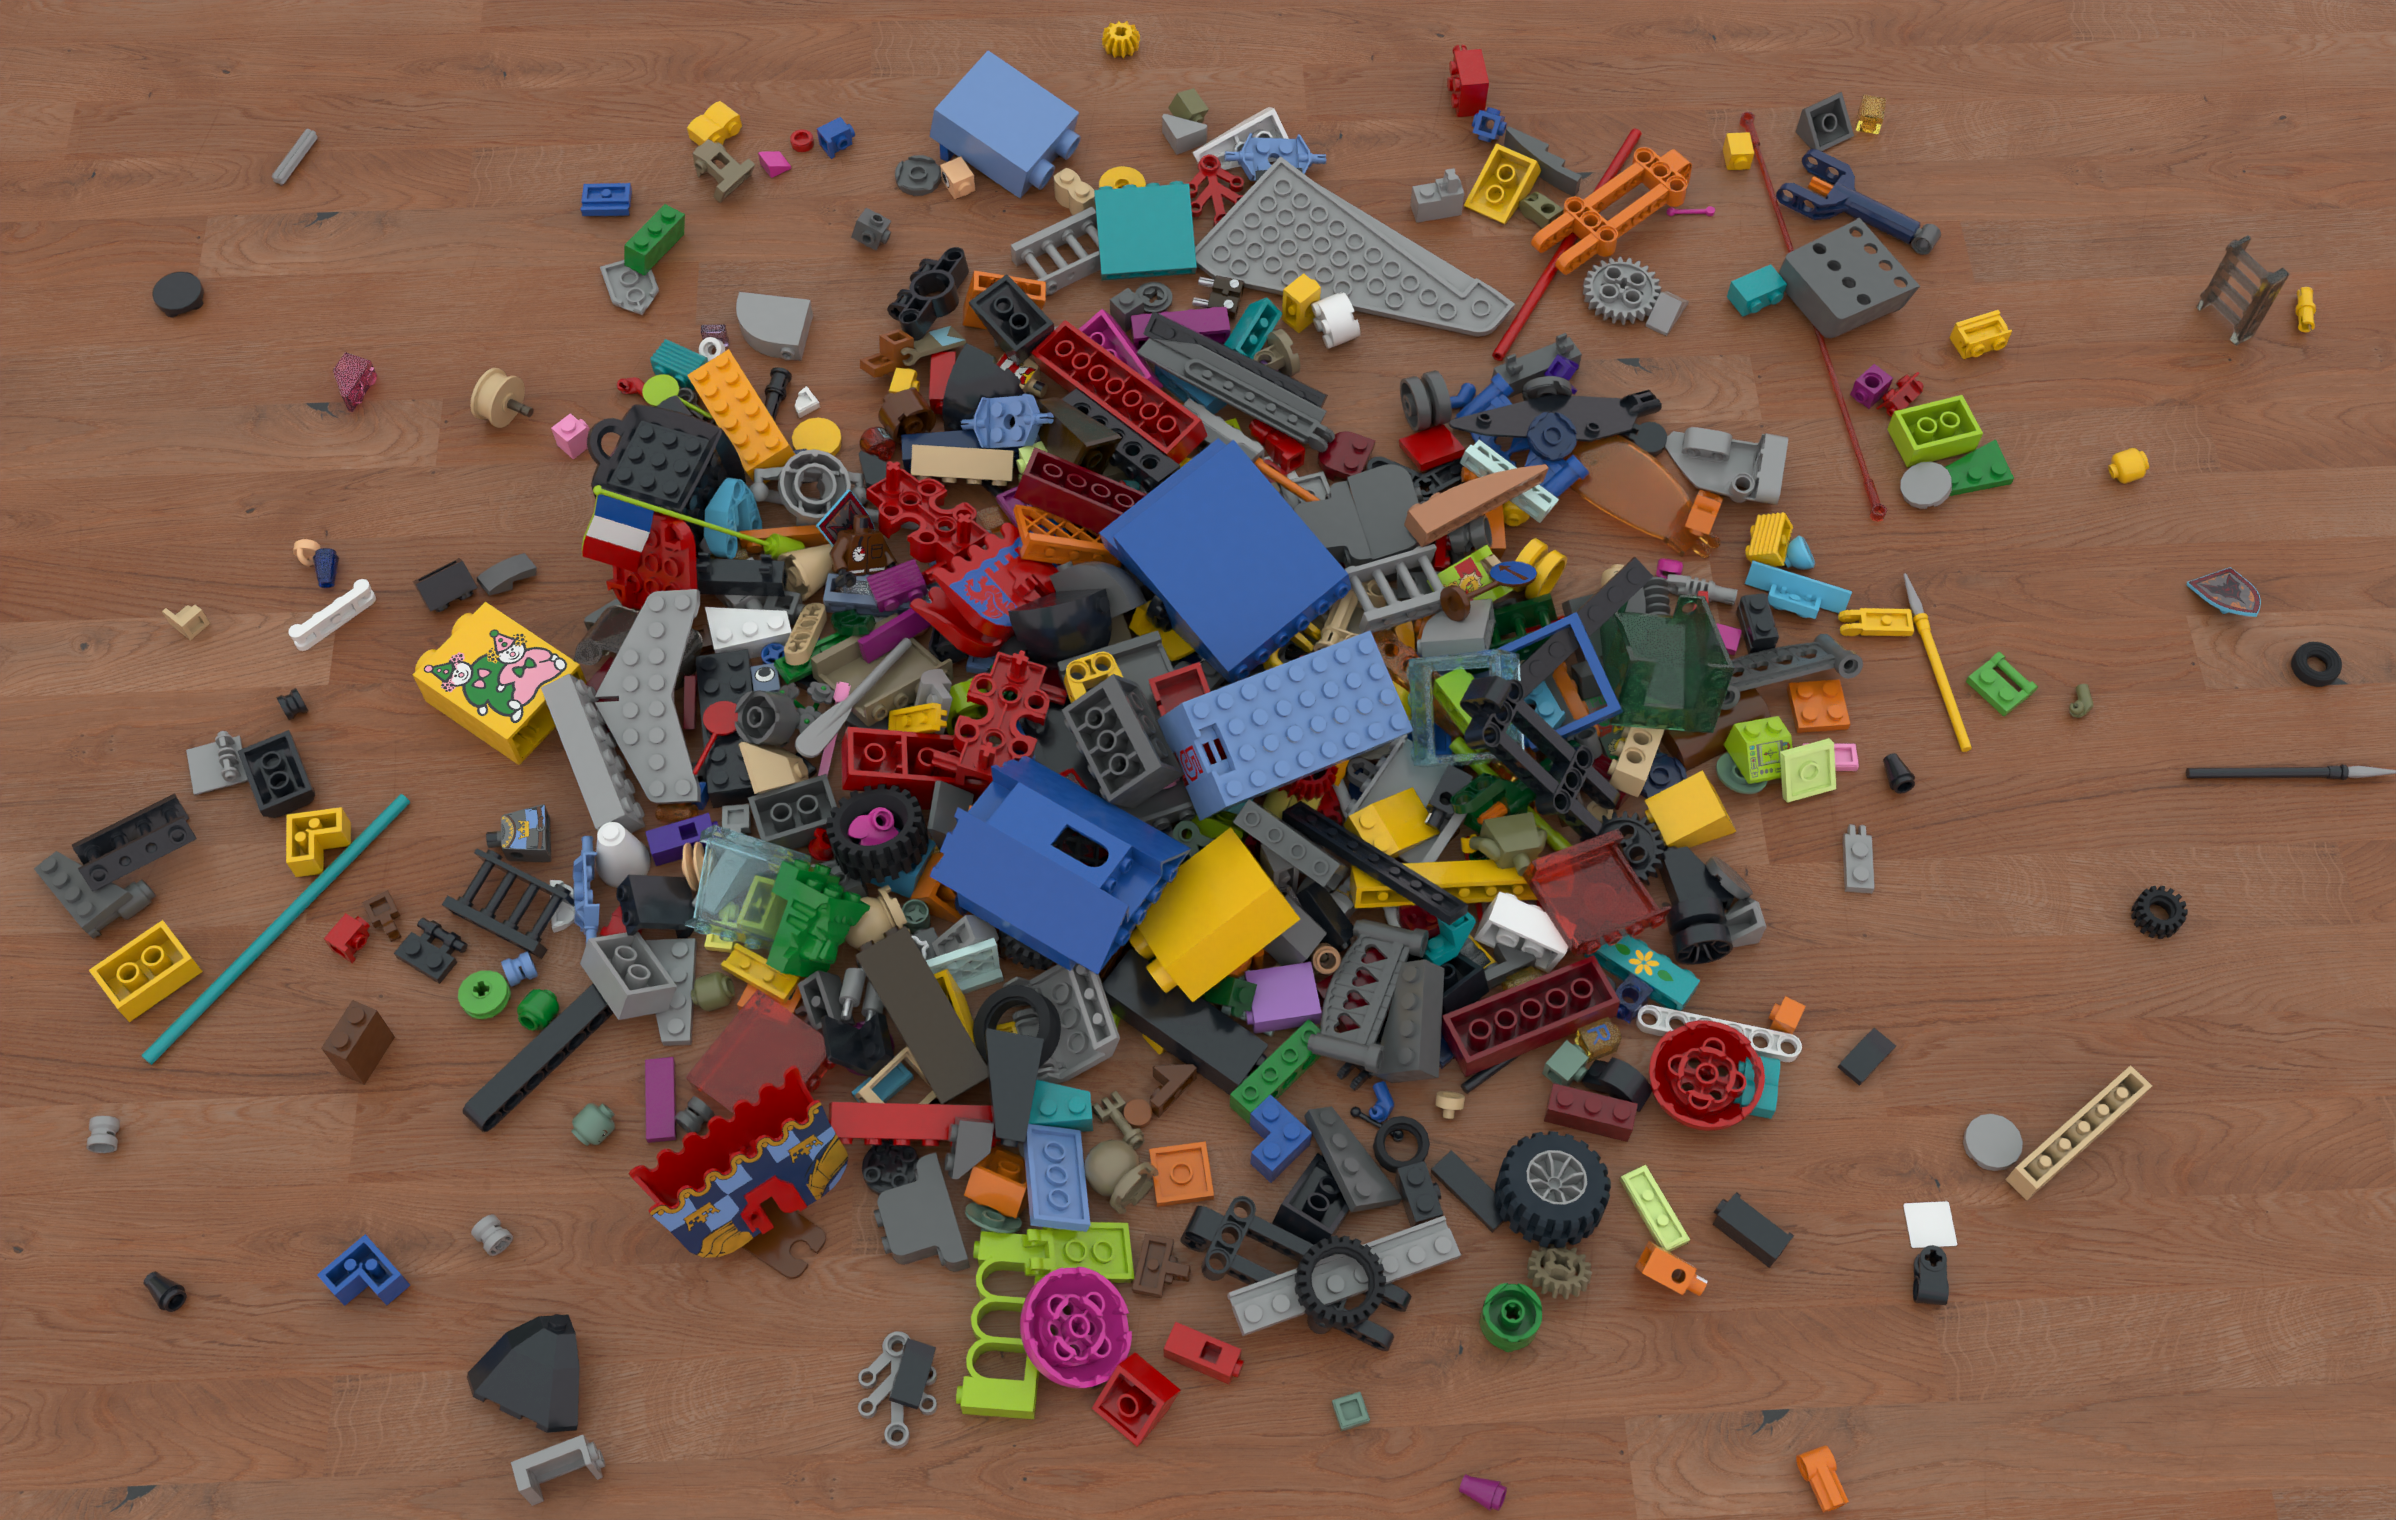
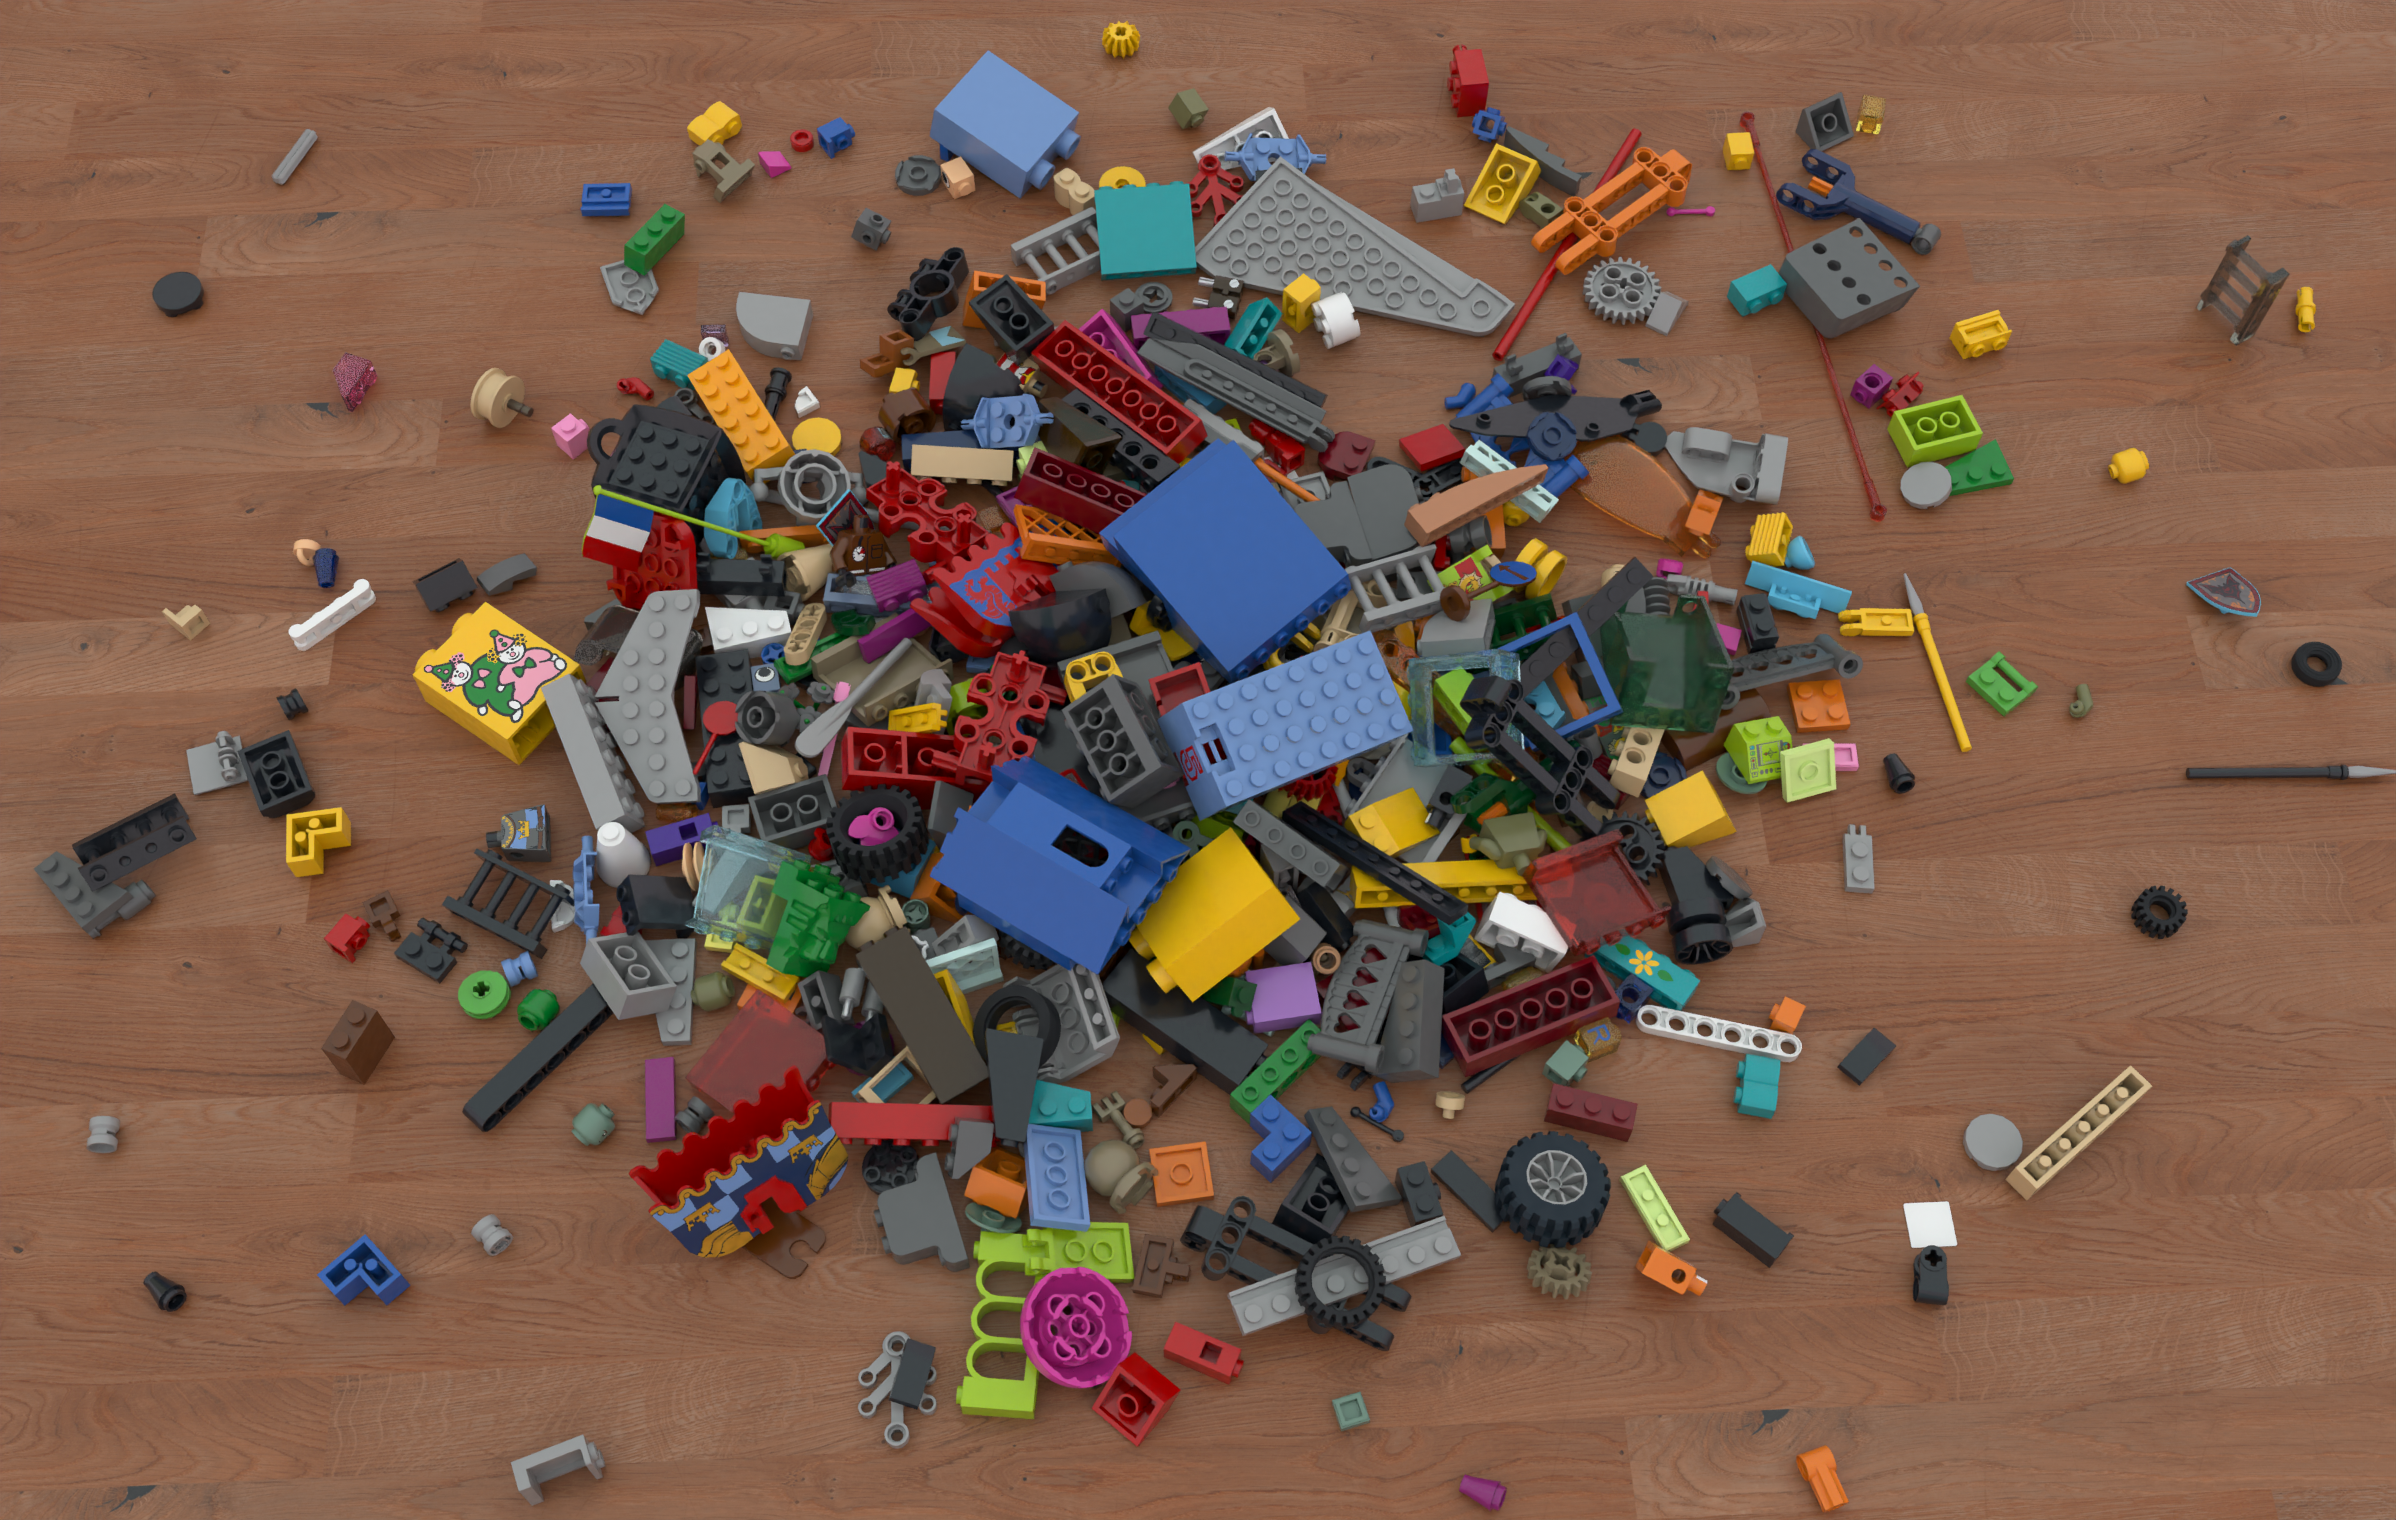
yellow brick [89,920,203,1022] -> none
teal piece [141,794,411,1065] -> none
black brick [467,1314,580,1433] -> none
lime piece [642,374,713,419] -> none
light grey slope [1162,114,1207,155] -> none
black tyre [1373,1116,1430,1173] -> none
dark grey wheel [1400,370,1452,431] -> none
green brick [1479,1283,1542,1352] -> none
black brick [1582,1057,1652,1112] -> none
red brick [1649,1020,1765,1131] -> none

